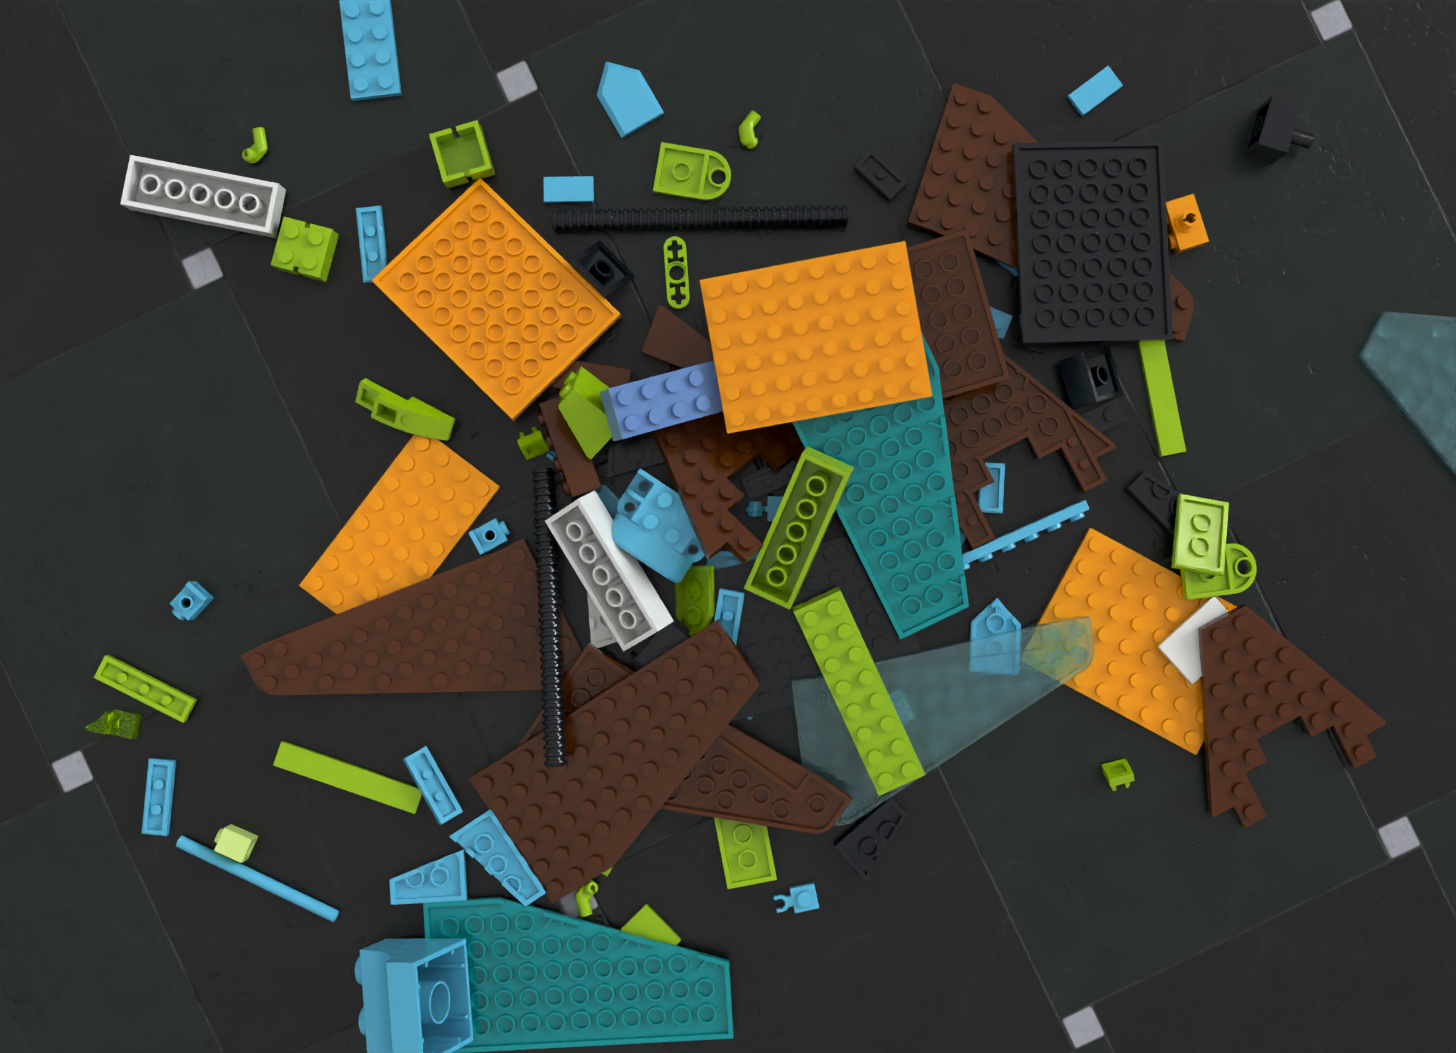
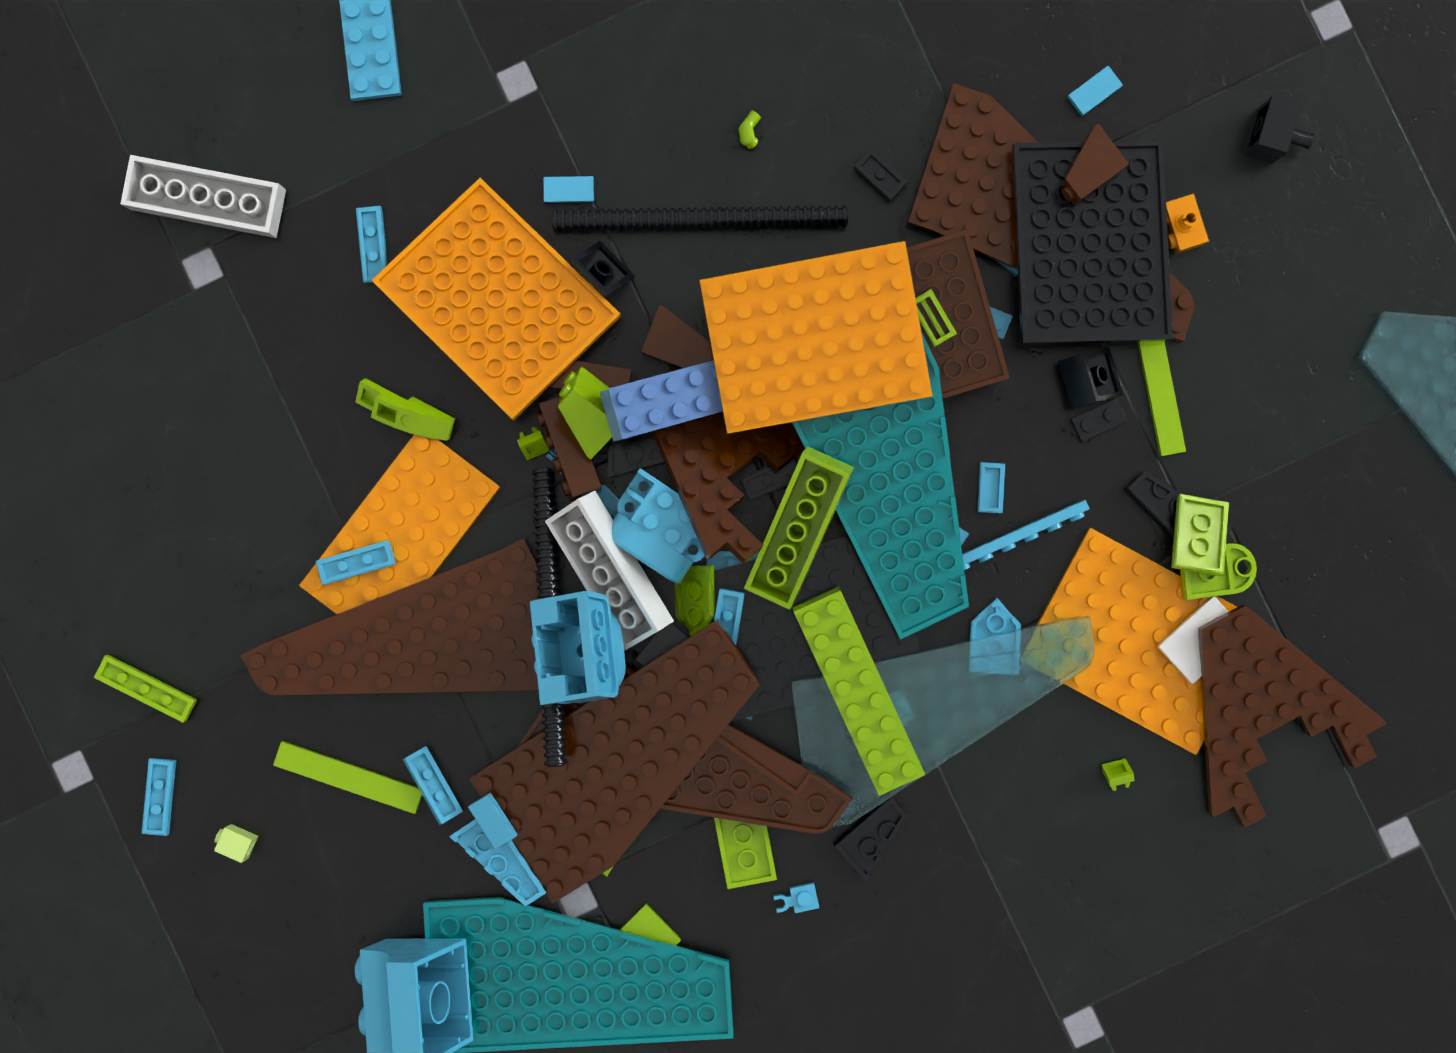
clear neon green slope [85,709,142,739] -> none
medium azure brick [169,581,214,621] -> none
medium azure piece [176,836,340,923] -> none
lime arm [242,127,268,163] -> none
lime piece [271,217,339,282] -> none
medium azure wing [389,849,468,905] -> none
lime piece [429,120,495,189] -> none
medium azure brick [469,518,511,555] -> none
lime arm [575,880,598,917] -> none
medium azure tile [597,62,664,138] -> none
lime tile [653,142,731,202] -> none
lime beam [664,236,690,310] -> none
medium azure plate [745,496,783,522] -> none
reddish brown wing [943,353,1117,549] -> none
none -> medium azure tile [316,540,396,585]
none -> medium azure tile [468,792,518,849]
none -> medium azure brick [530,591,626,705]
none -> lime tile [915,289,957,347]
none -> reddish brown slope [1060,123,1129,205]

